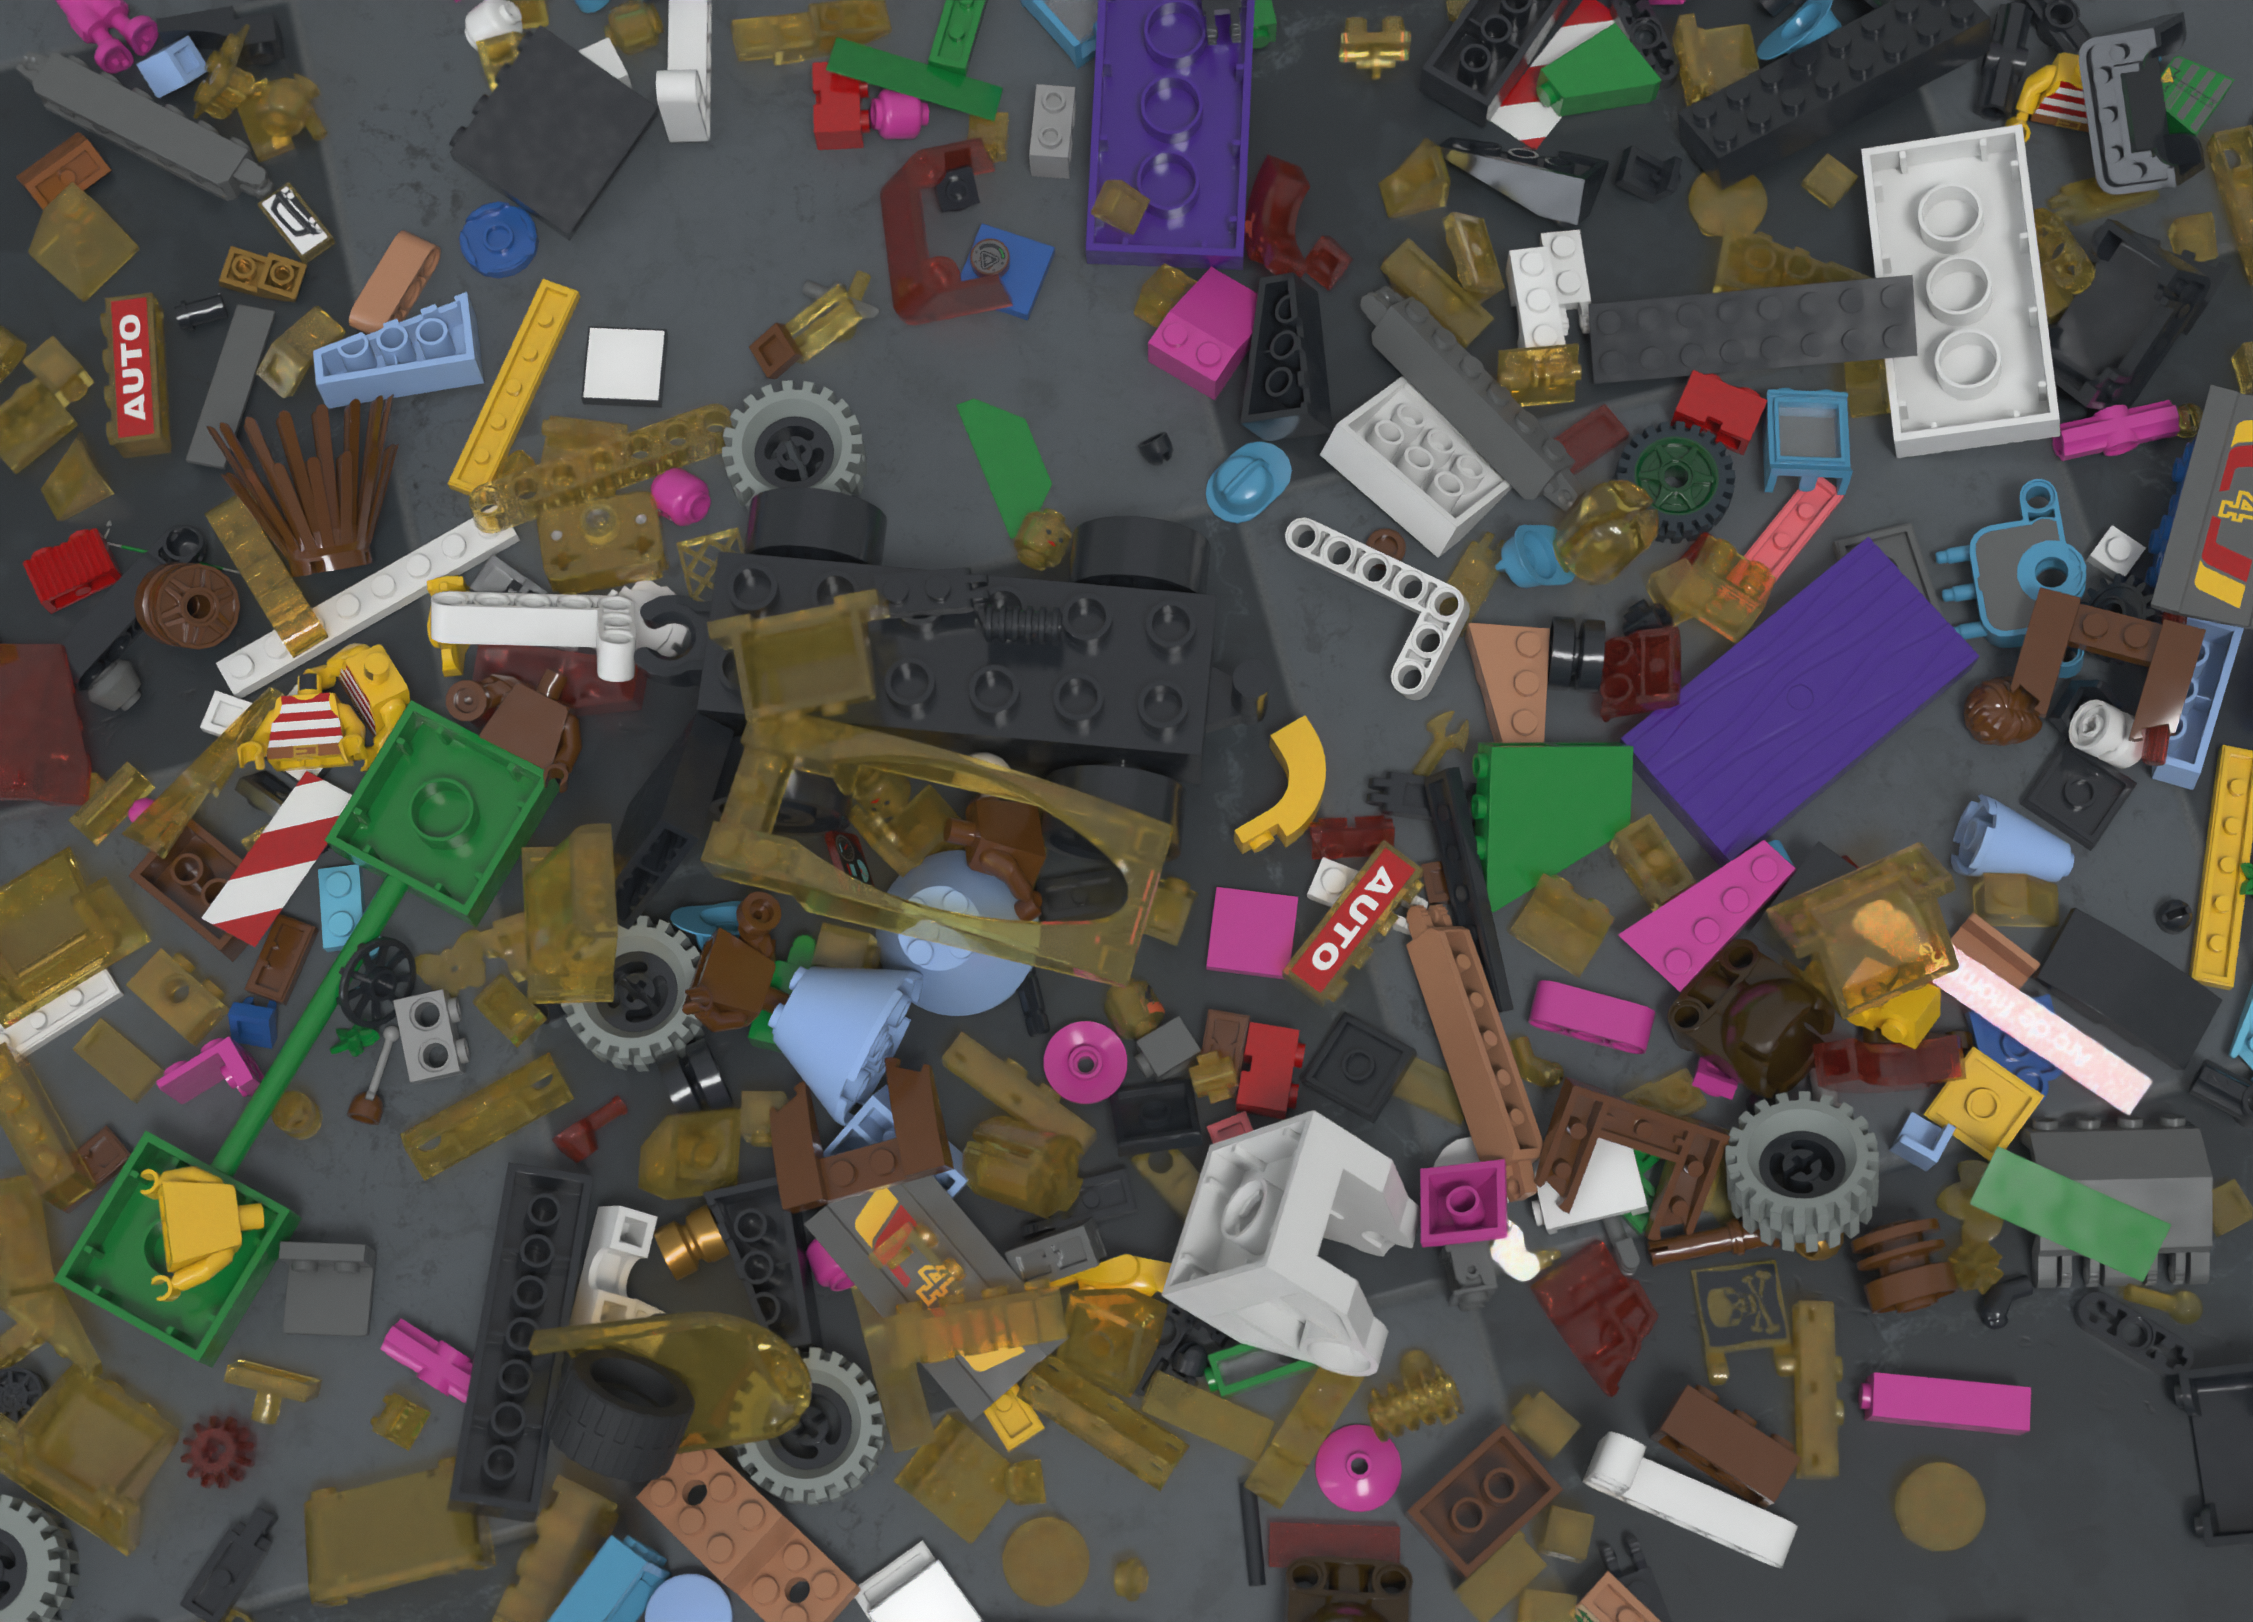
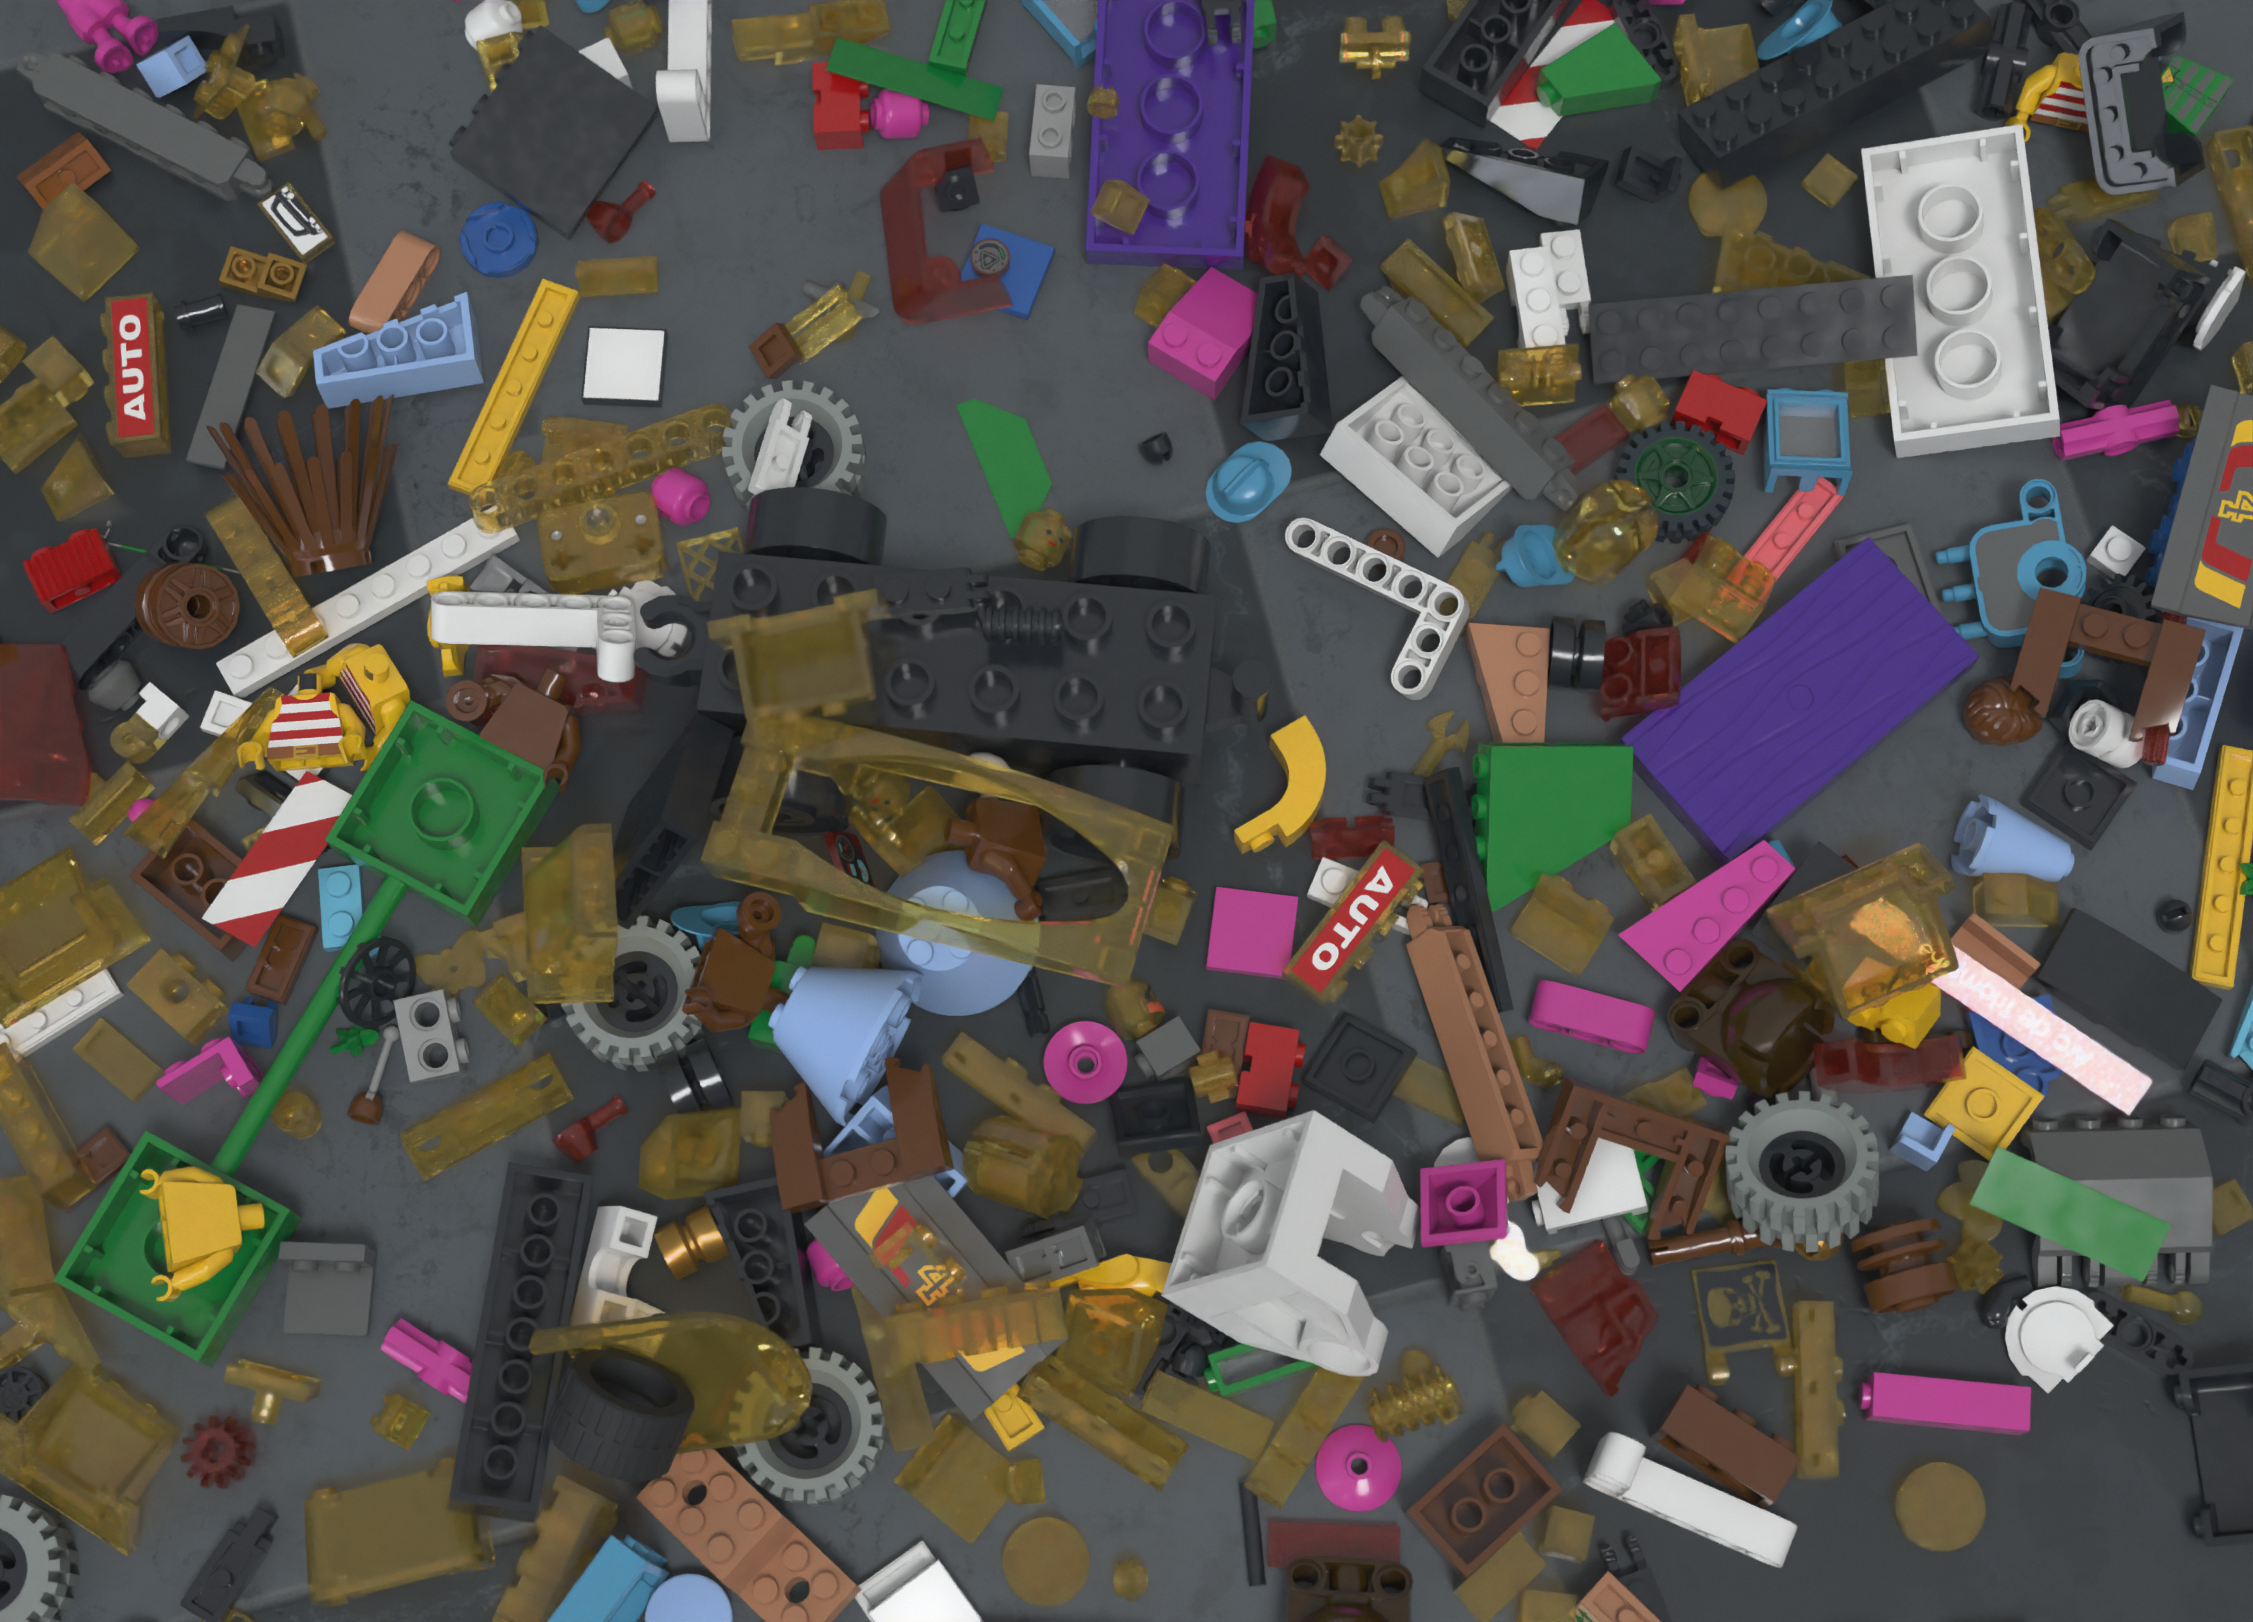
none -> leg [110,682,189,764]
none -> clear yellow hinge [575,256,658,298]
none -> clear red bar [587,181,656,244]
none -> white hinge [748,398,813,495]
none -> clear yellow hinge [1087,85,1120,119]
none -> clear yellow gear [1334,115,1384,167]
none -> clear yellow head [1610,373,1670,434]
none -> white piece [2005,1286,2114,1393]
none -> white piece [2193,259,2246,351]

